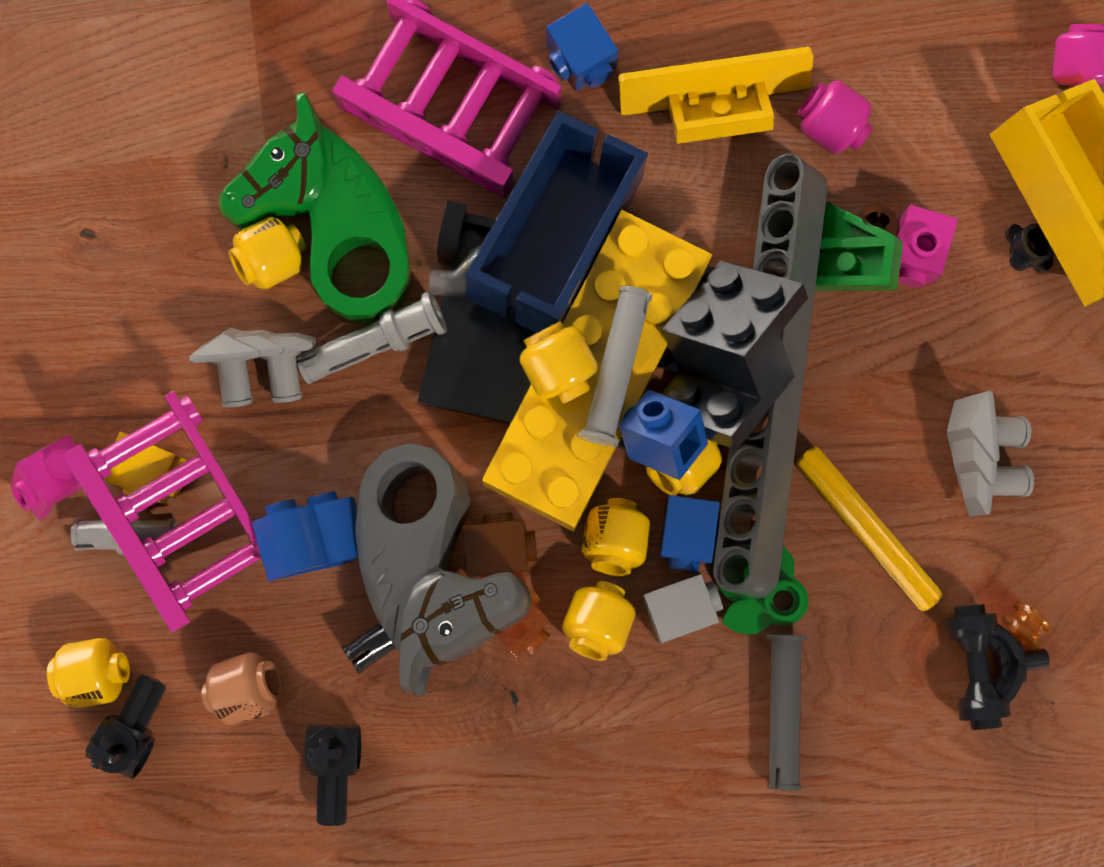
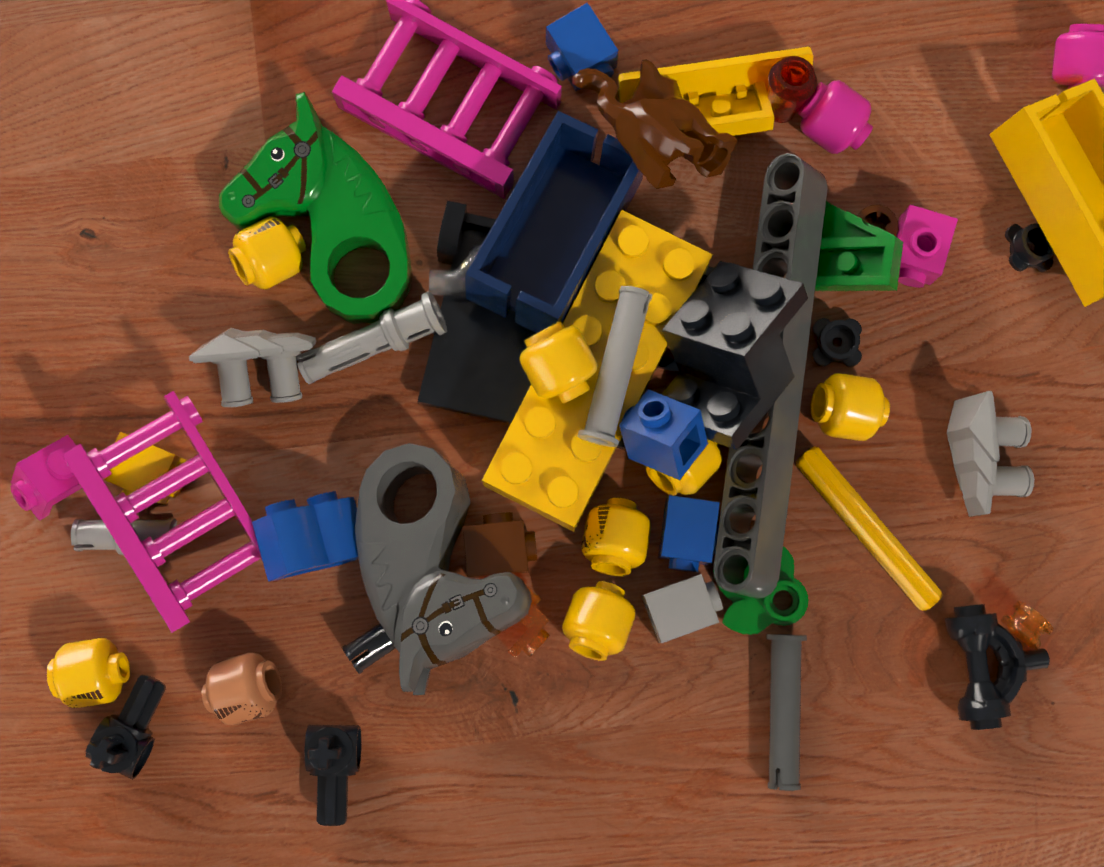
none -> reddish brown animal [572,59,738,189]
none -> clear red cone [768,56,817,123]
none -> yellow head [811,373,890,441]
none -> black plate [812,318,862,367]

